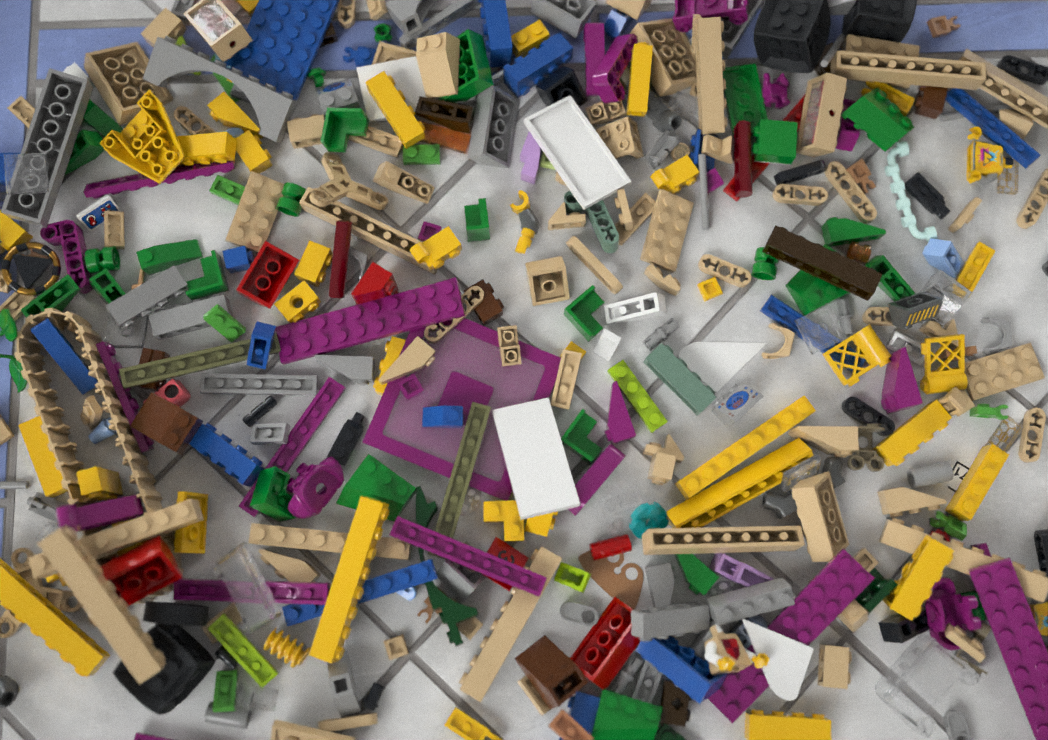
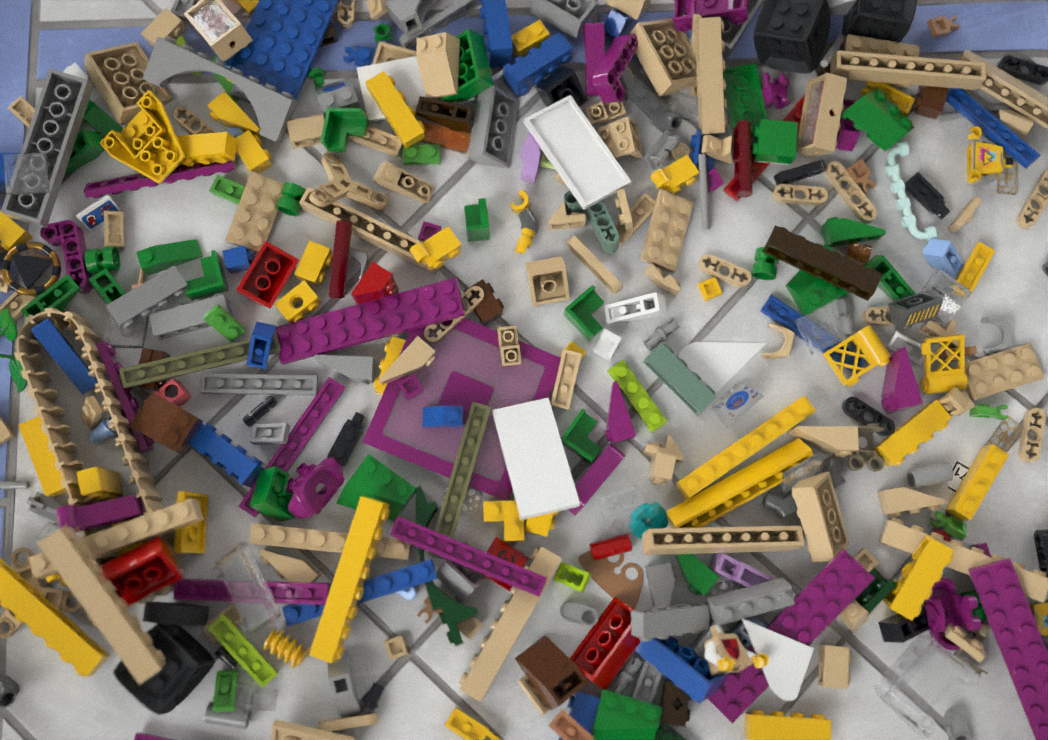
yellow brick [626,42,653,117] -> none

